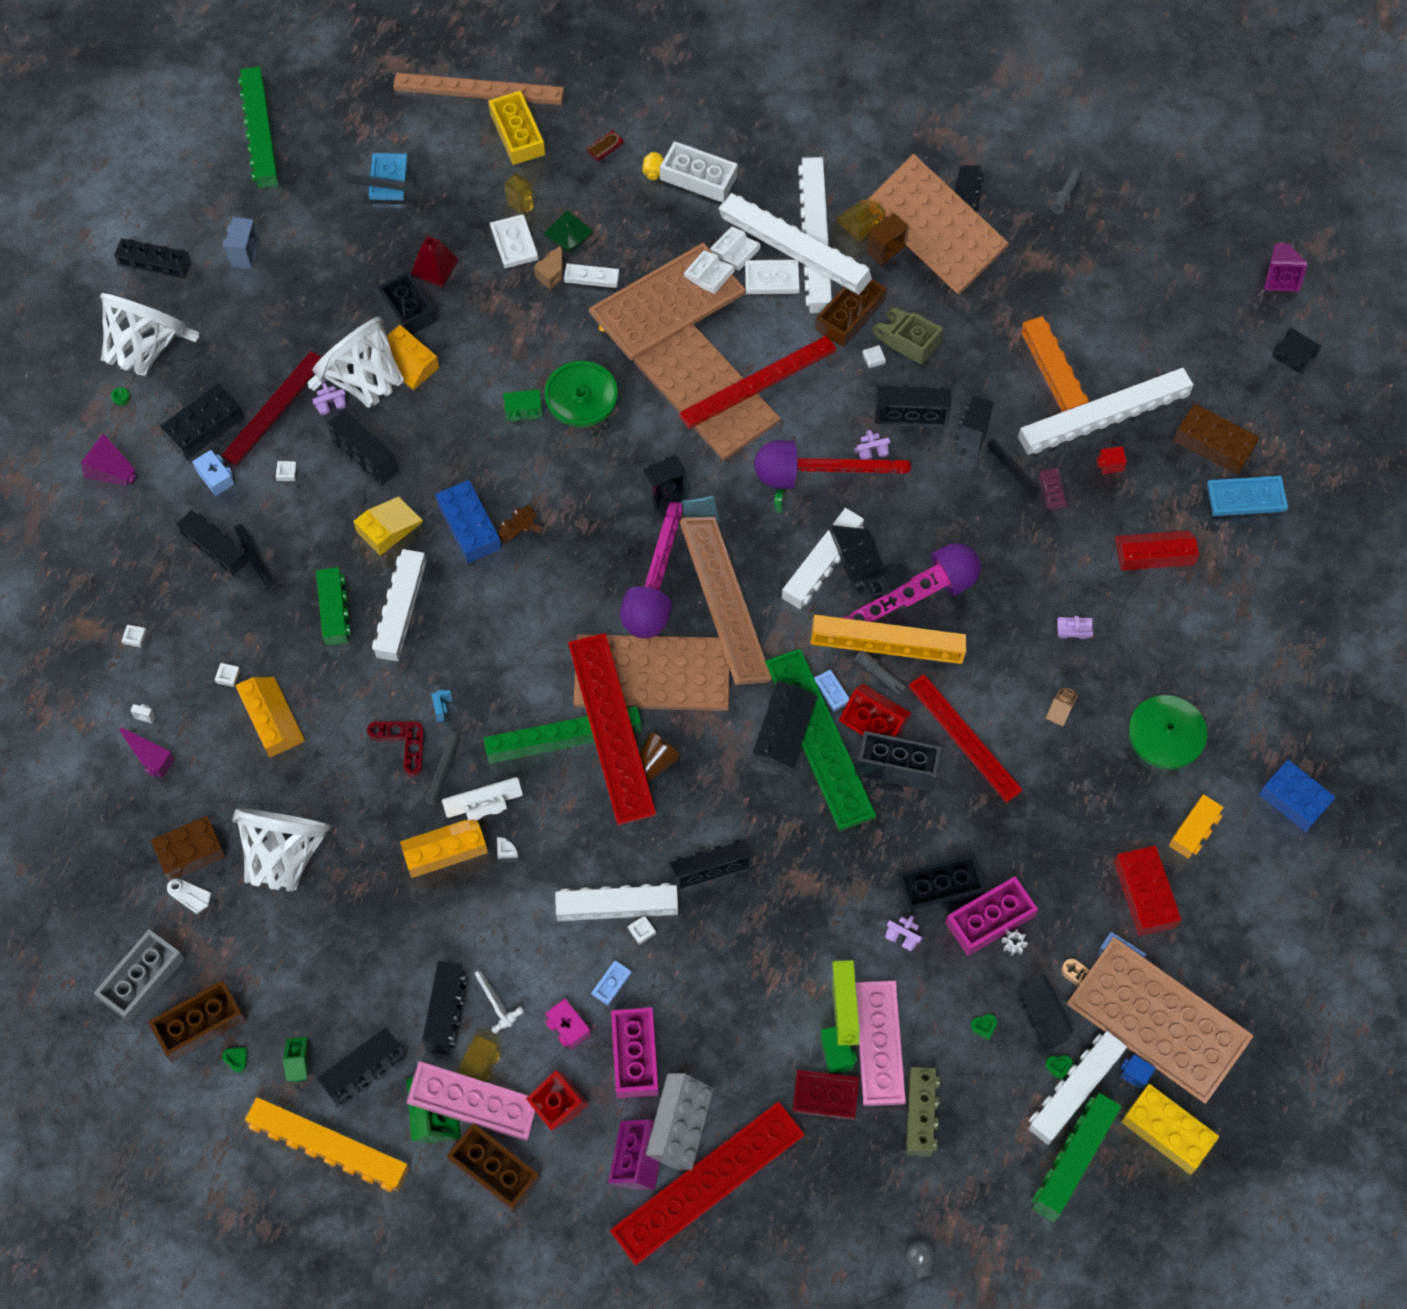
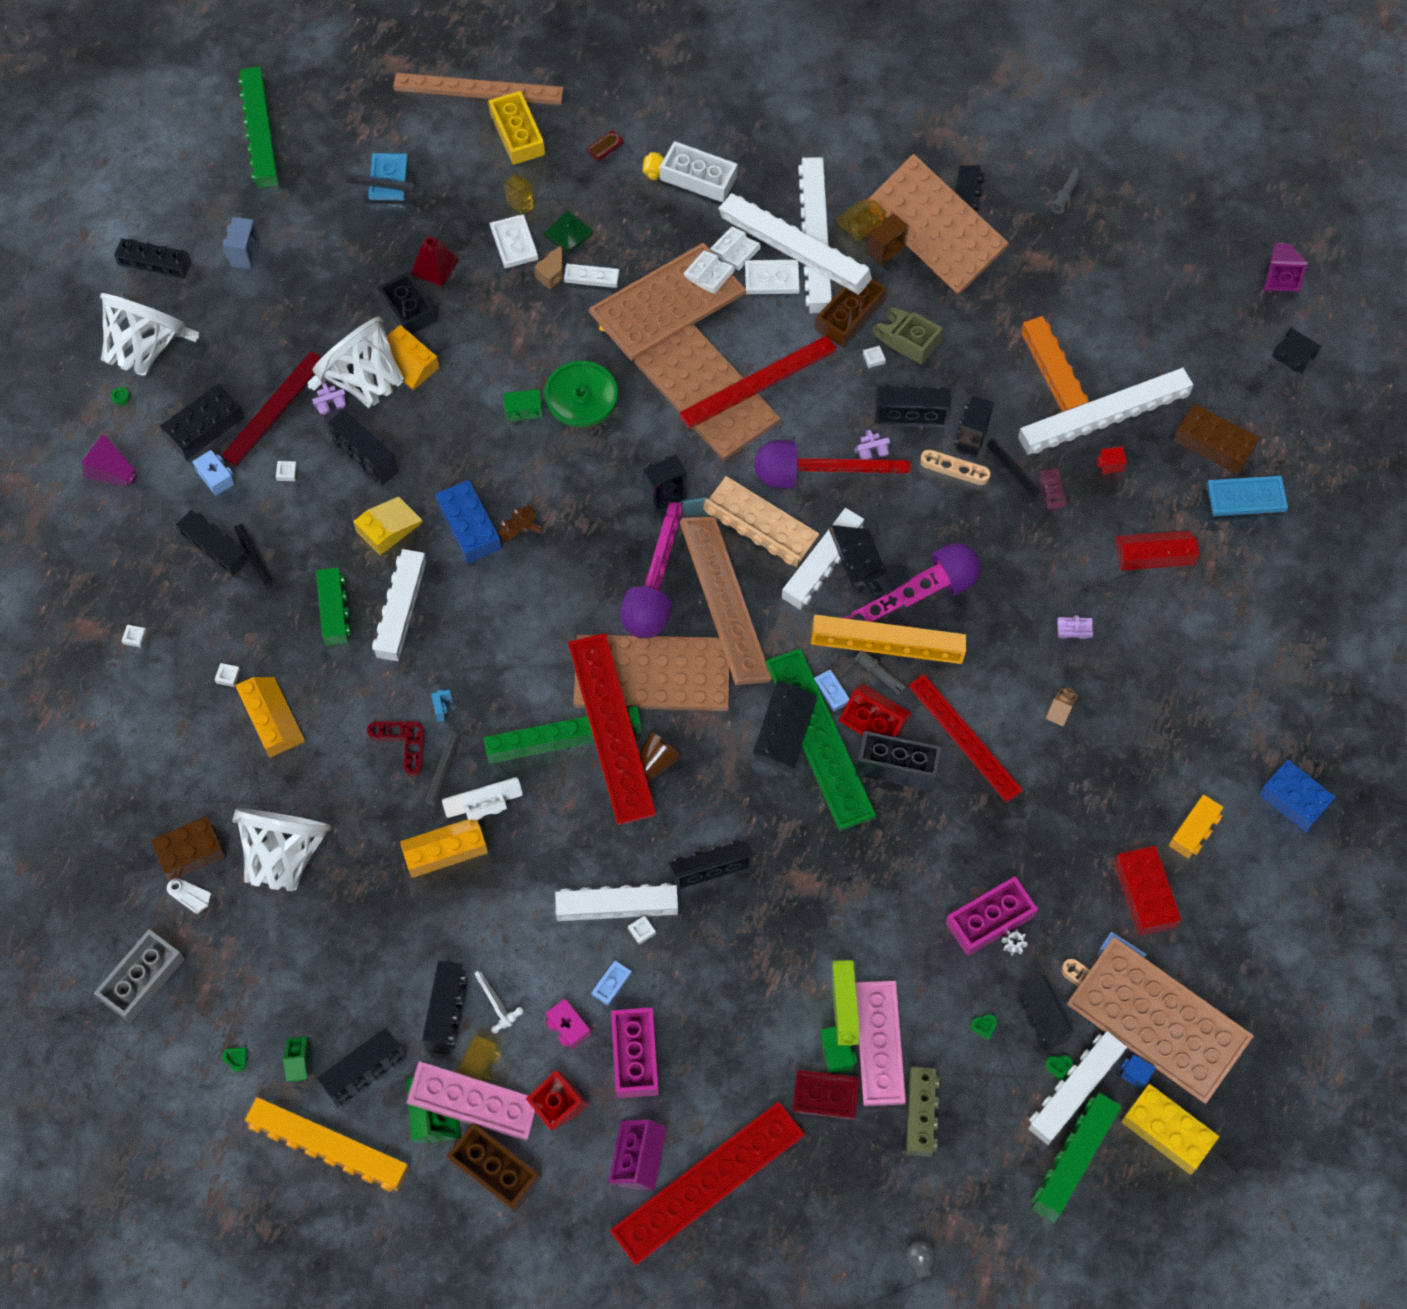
magenta slope [119,727,175,778] -> none
white plate [131,704,155,724] -> none
reddish brown brick [148,980,246,1063] -> none
white tile [497,837,518,858] -> none
light grey brick [645,1074,713,1170] -> none
green tile [774,489,785,513] -> none
lavender hips [885,915,923,951] -> none
black brick [896,854,987,918] -> none
green dish [1128,695,1207,770] -> none
none -> light nougat bracket [703,476,819,567]
none -> light nougat beam [920,450,990,485]

